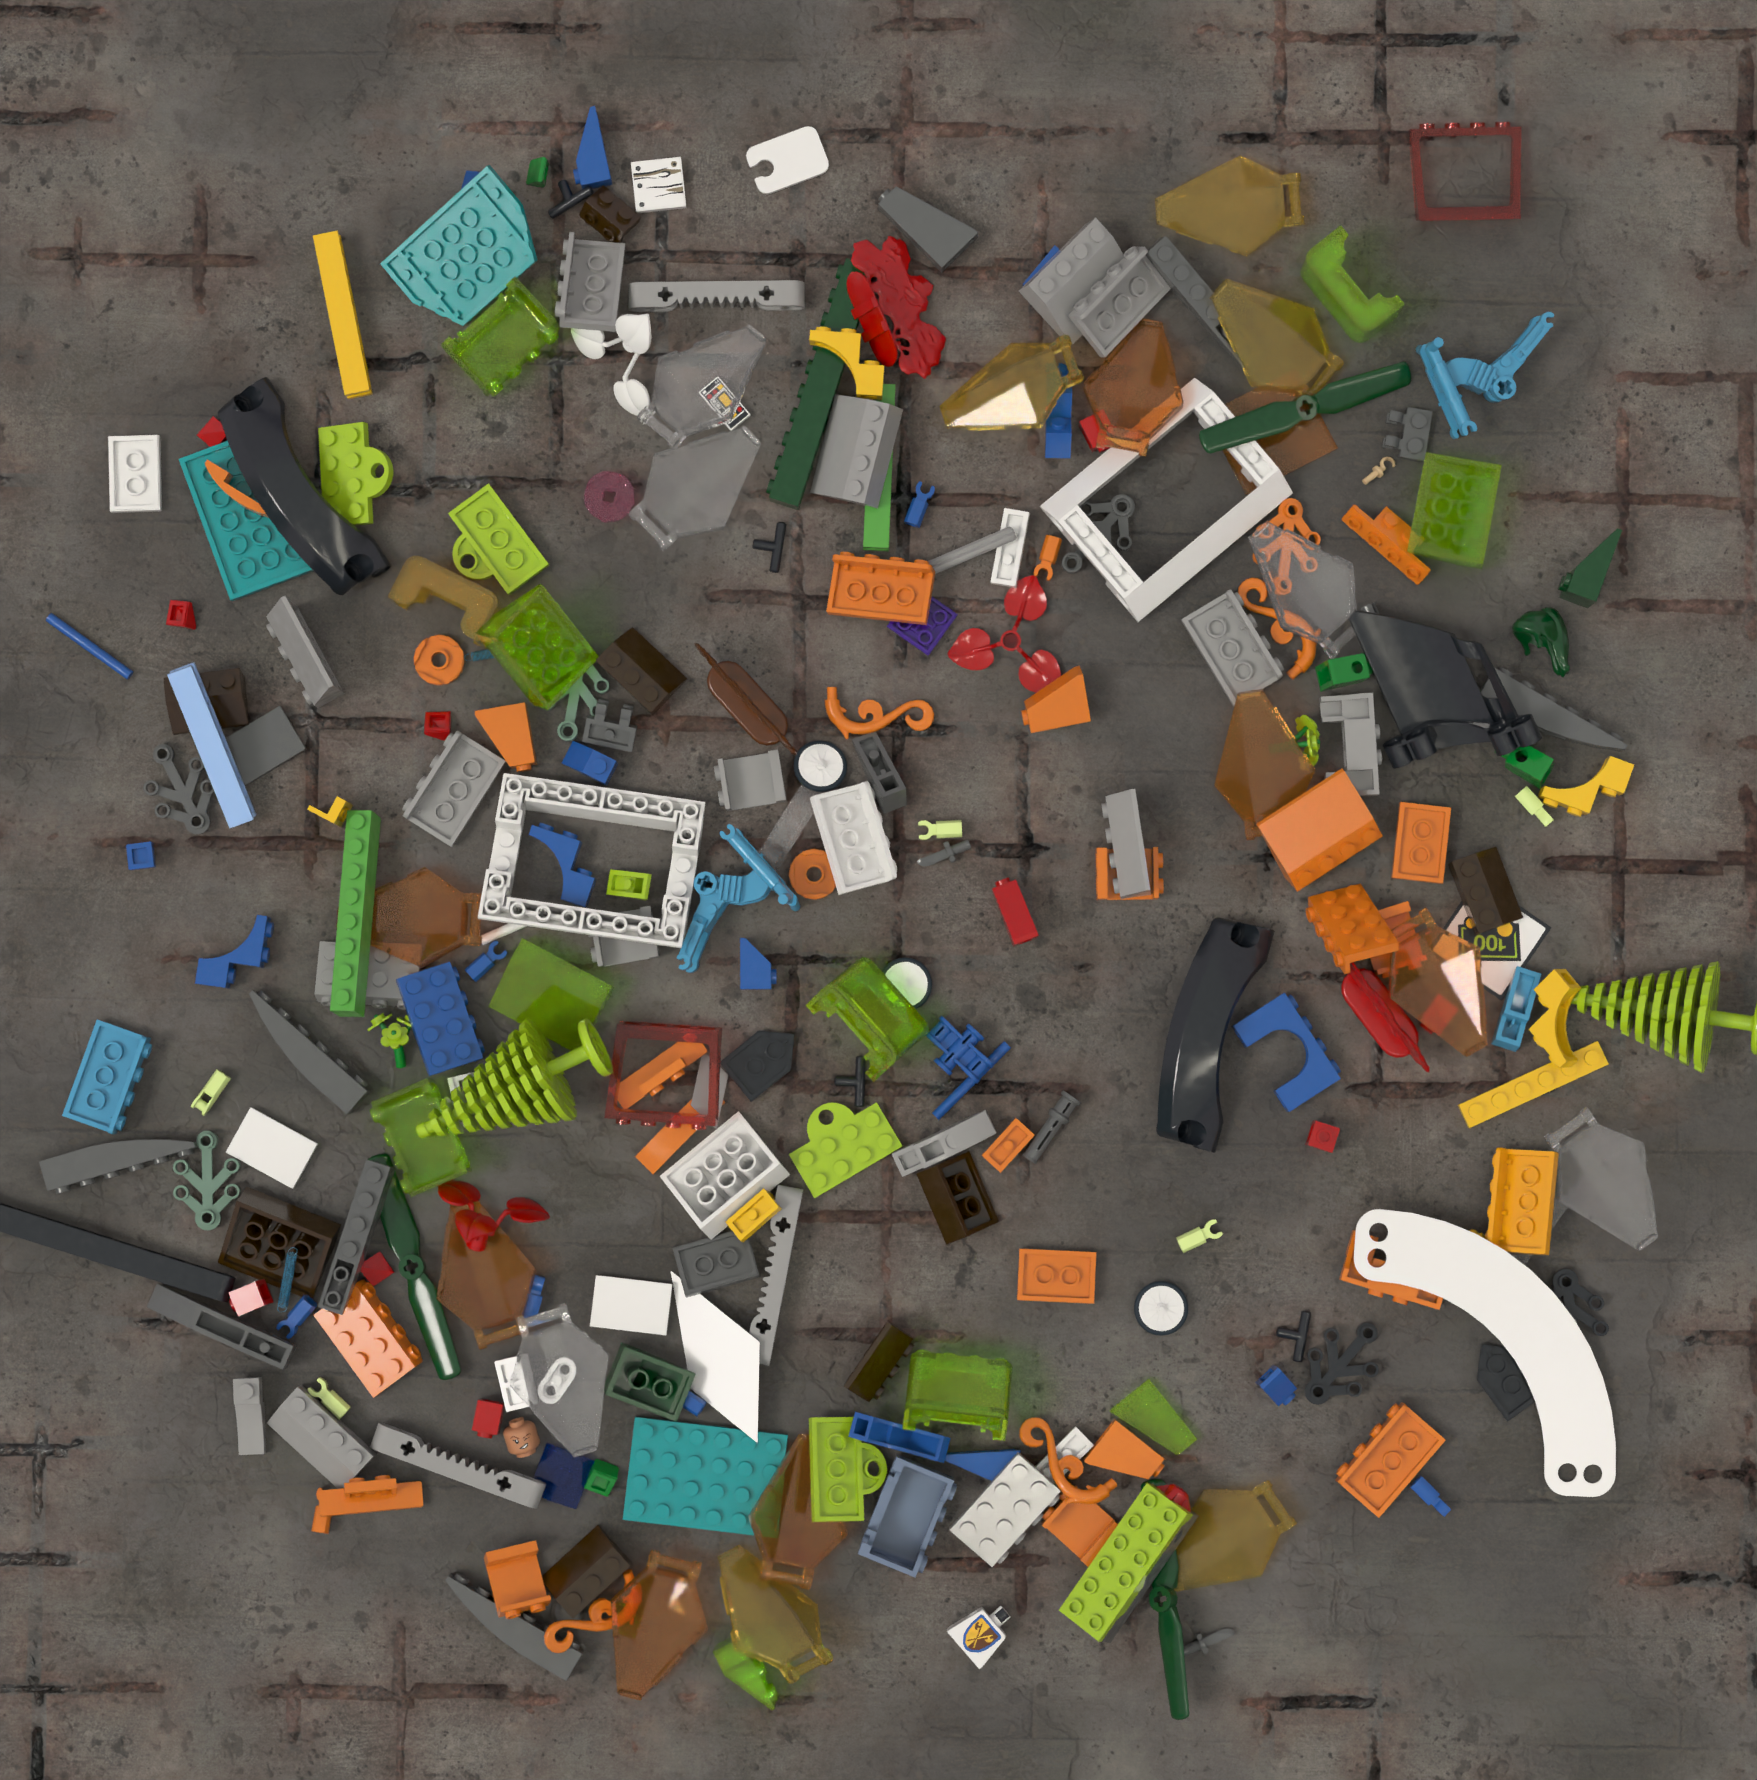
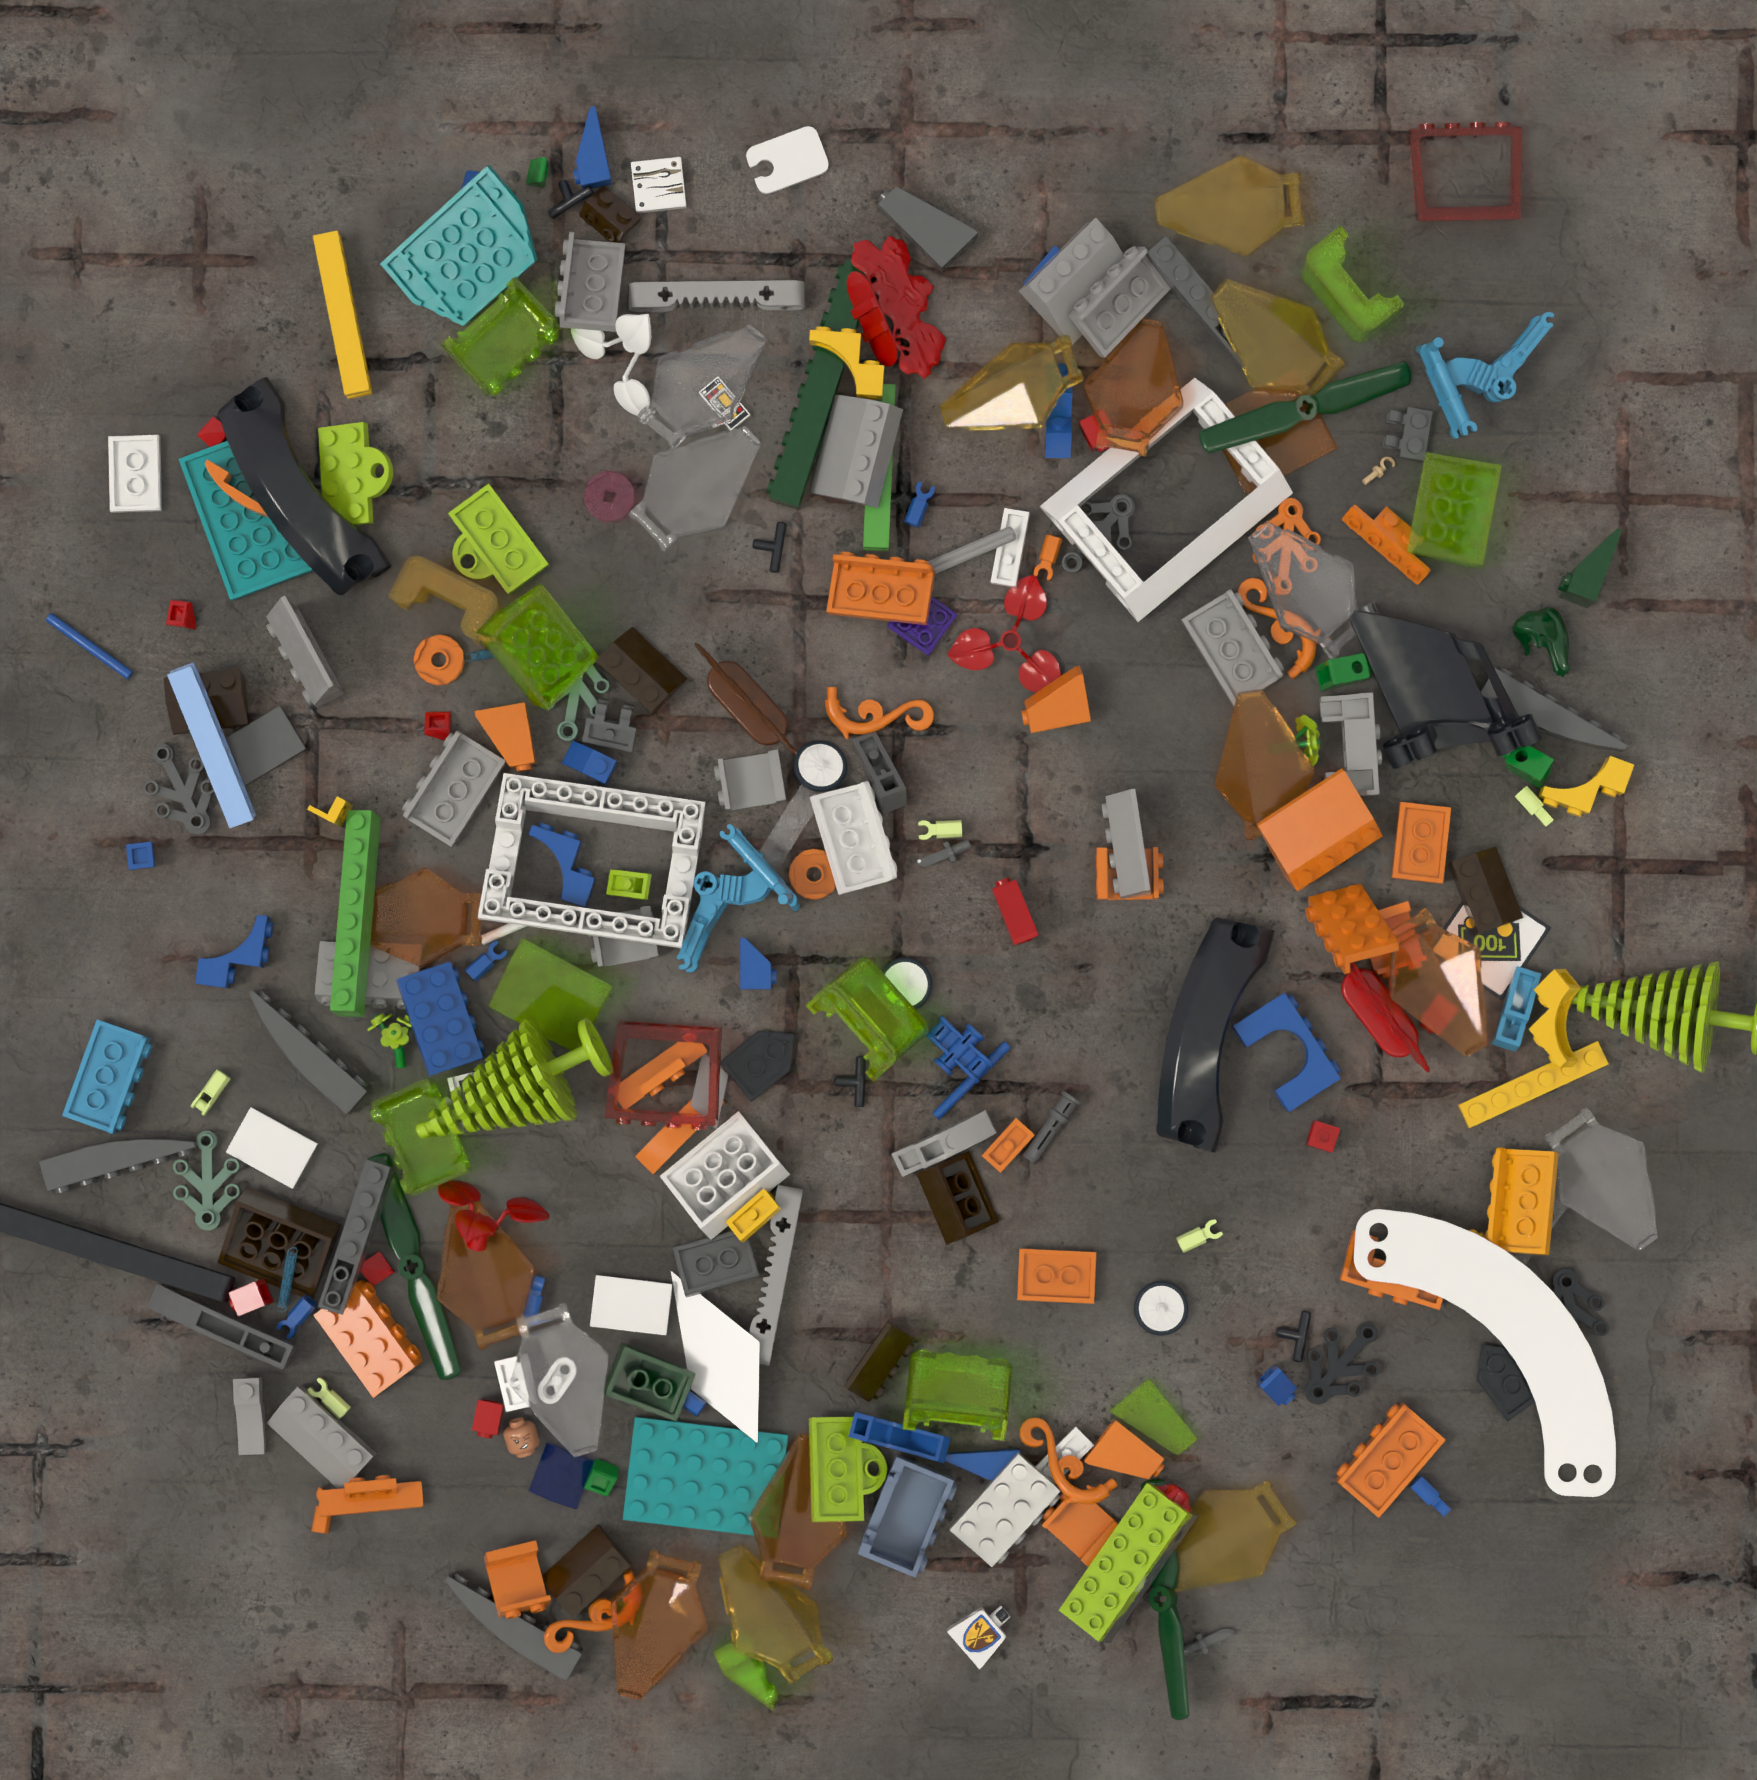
light grey gear [370,1422,546,1509] -> none
lime plate [789,1102,902,1198] -> none

